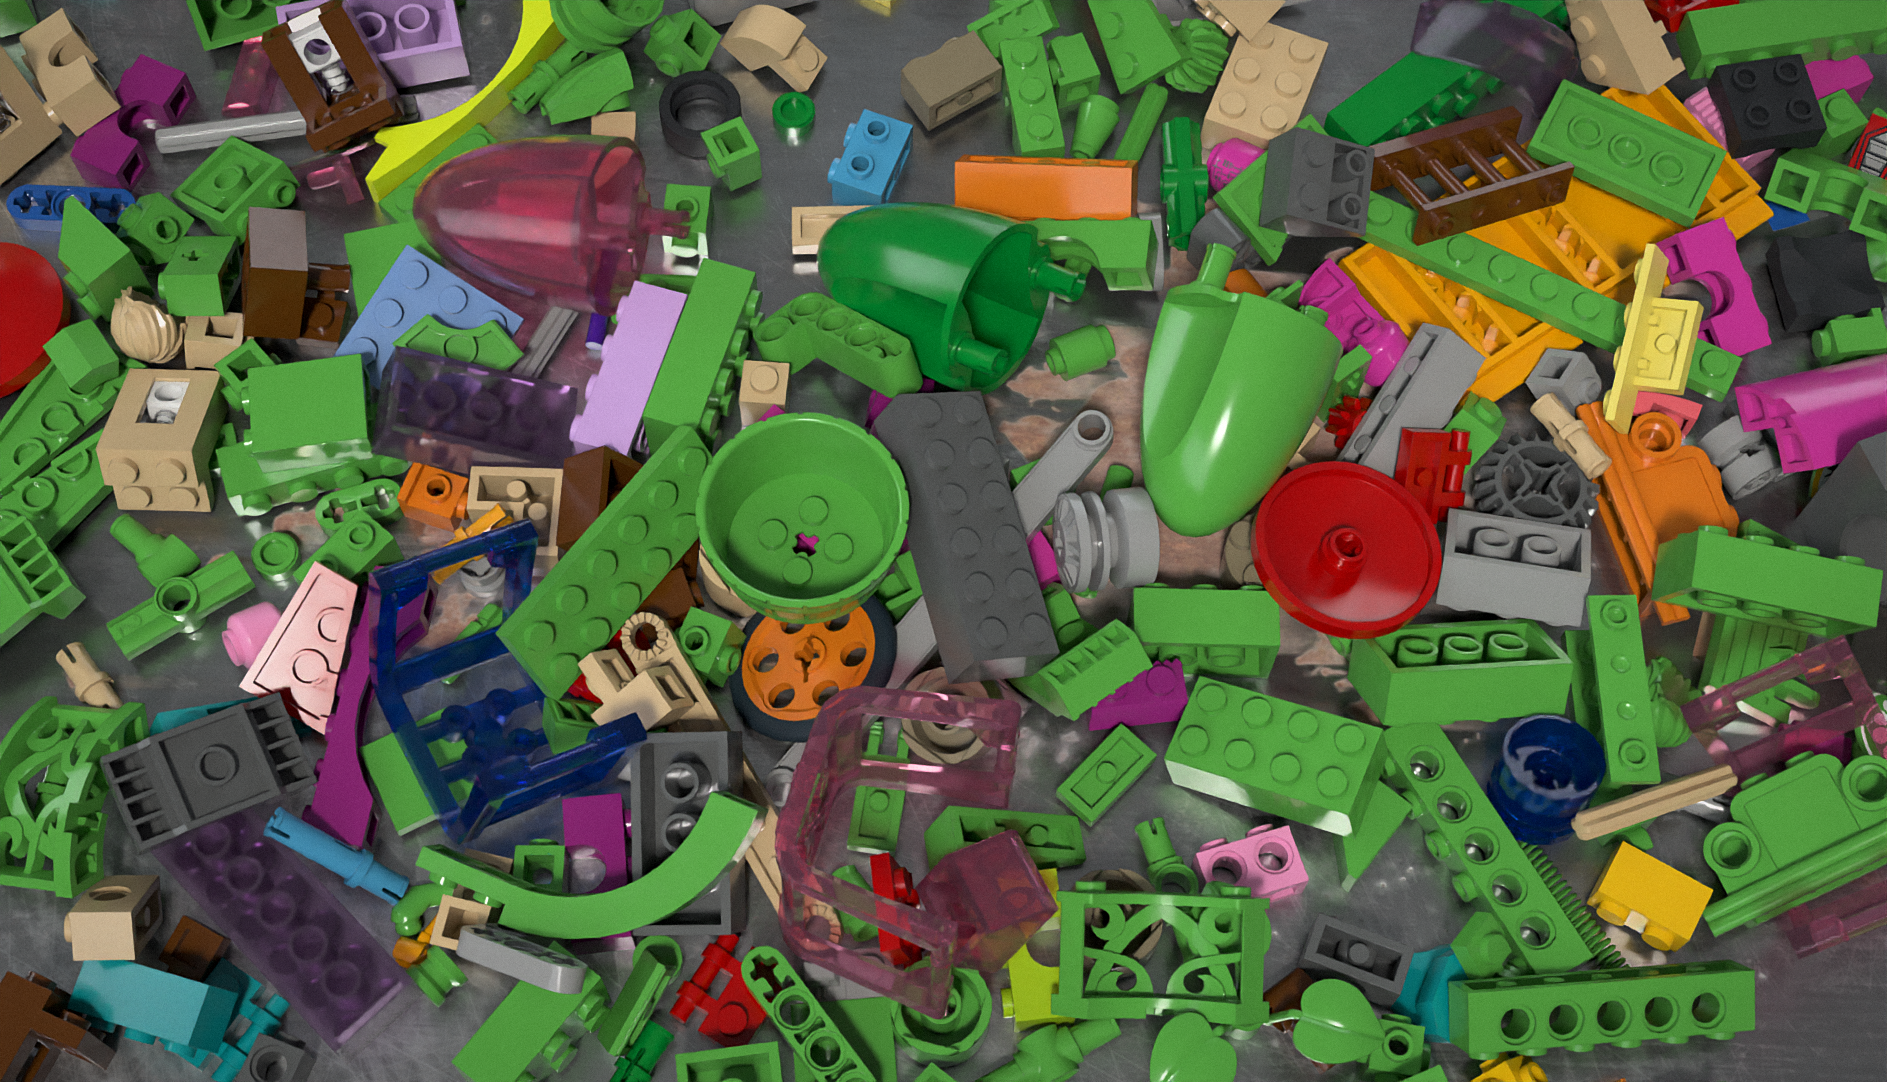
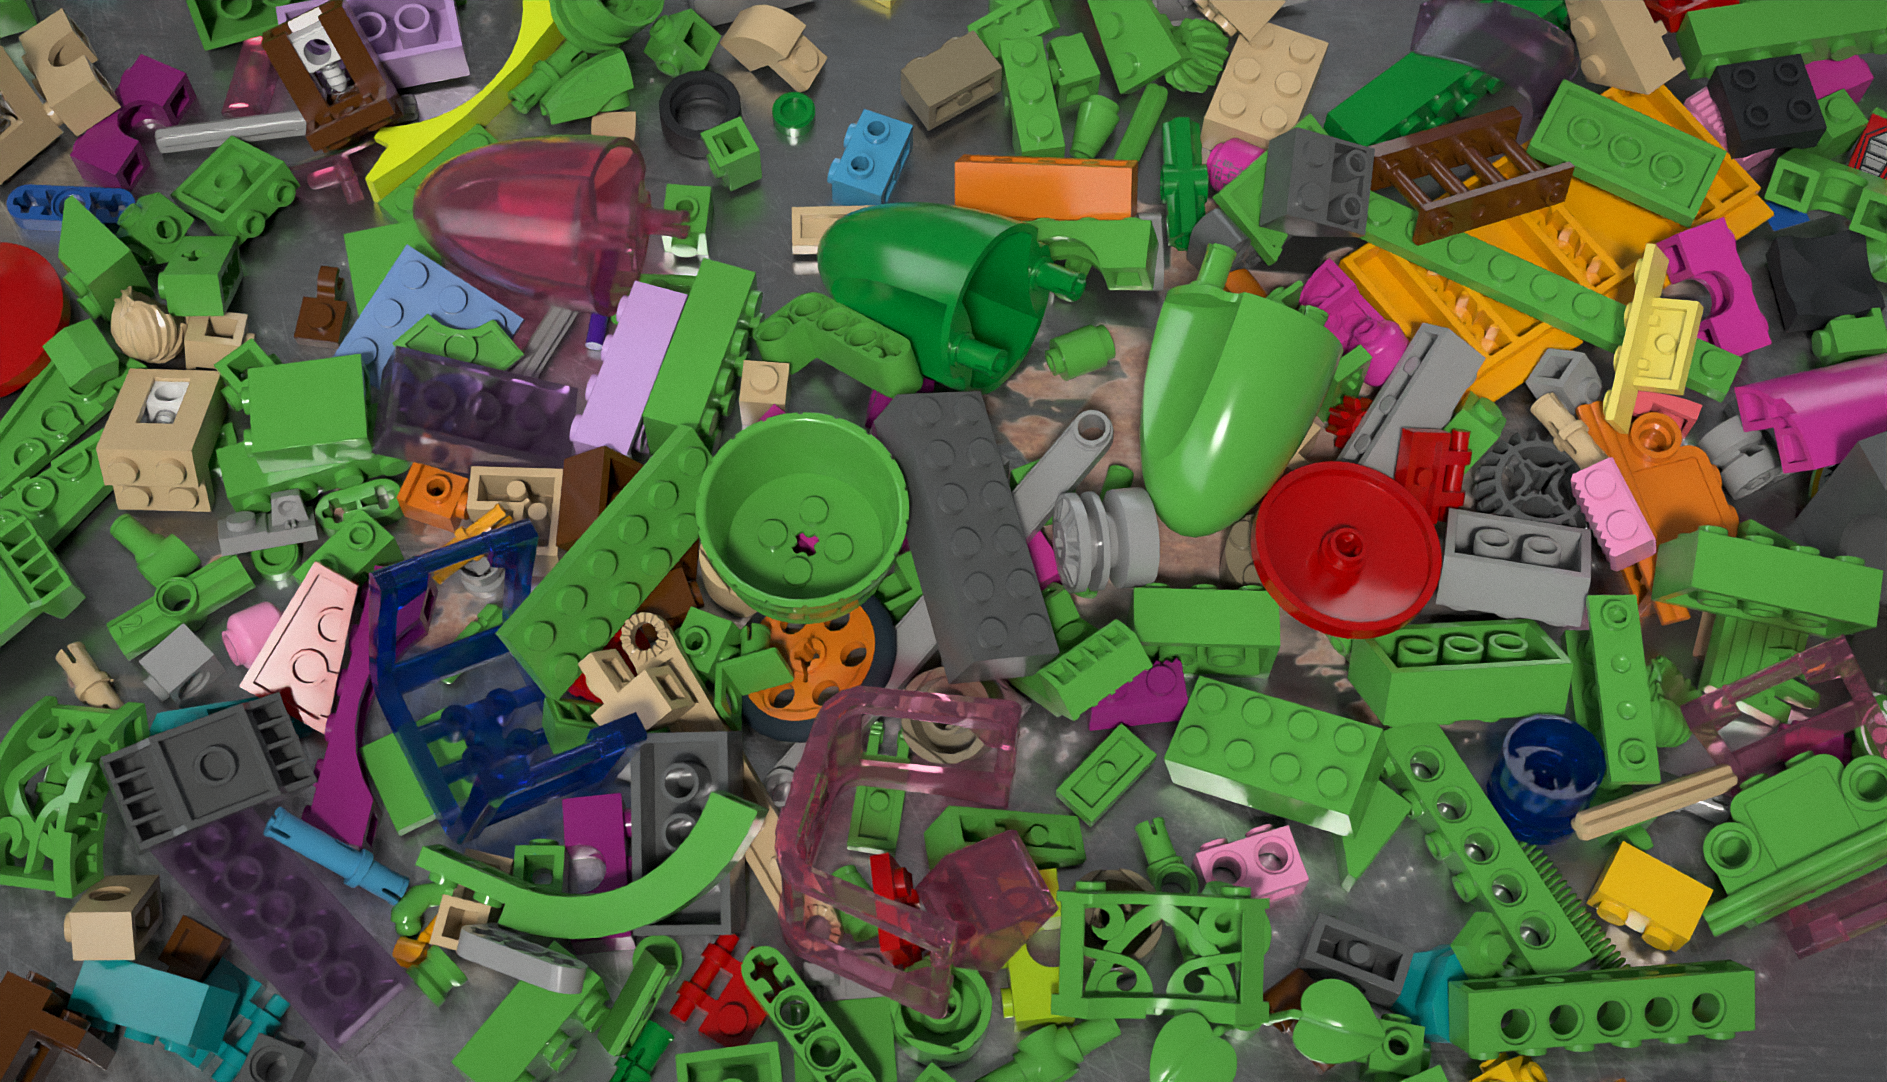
reddish brown brick [241,207,350,340] -> none
none -> light grey brick [138,623,226,709]
none -> light grey hinge [218,489,318,557]
none -> bright green bracket [714,623,794,731]
none -> bright pink brick [1570,457,1656,572]

